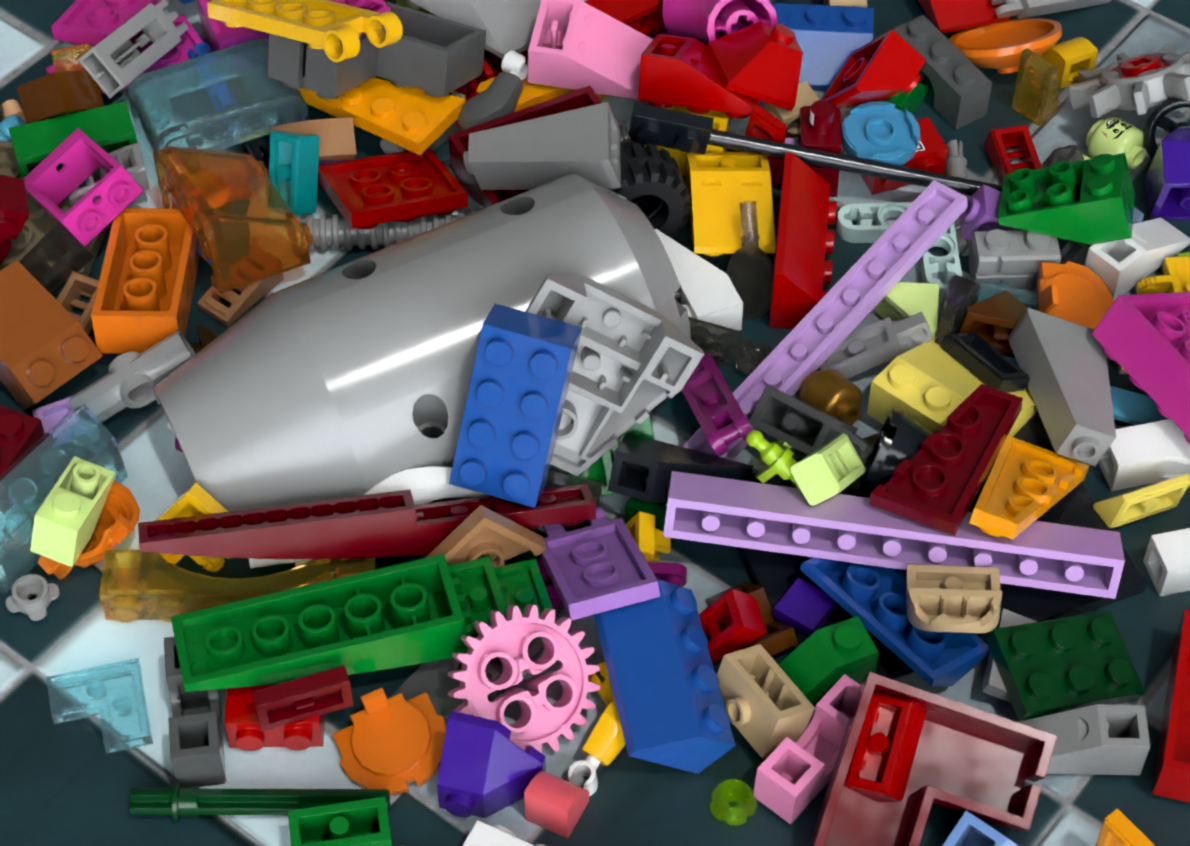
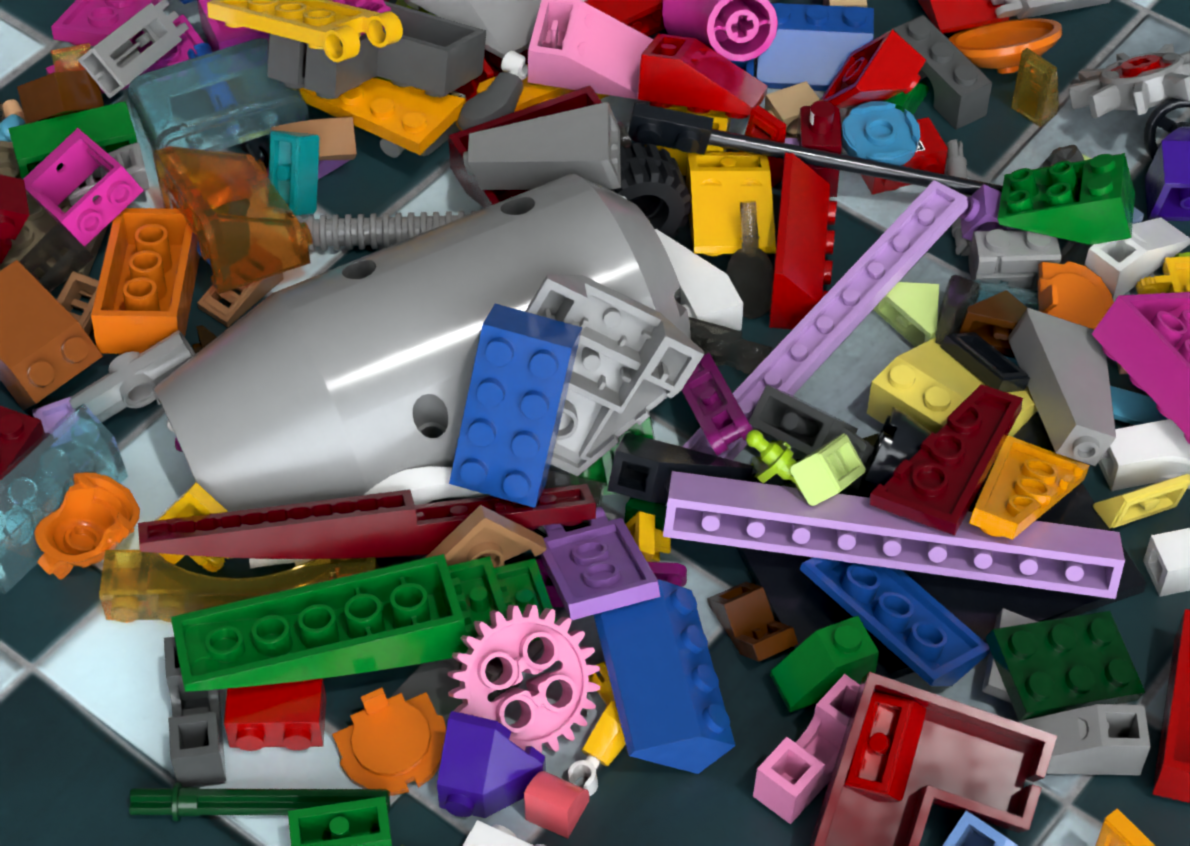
light grey plate [5,574,60,621] -> none
yellowish green slope [30,456,116,567] -> none
clear light blue tile [46,658,153,754] -> none
dark red tile [251,665,354,732] -> none
red plate [318,147,468,229] -> none
red slope [699,588,766,663] -> none
red slope [705,22,803,111] -> none
clear neon green plate [710,779,757,826] -> none
tan brick [717,644,815,759] -> none
dark purple tile [773,577,837,637] -> none
pearl gold head [799,369,862,425] -> none
light grey hinge [819,311,934,379] -> none
light aqua beam [836,202,962,302] -> none
tan slope [906,564,1002,633] -> none
red slope [984,124,1042,184] -> none
yellow brick [1036,37,1098,89] -> none
yellowish green head [1085,117,1146,169] -> none

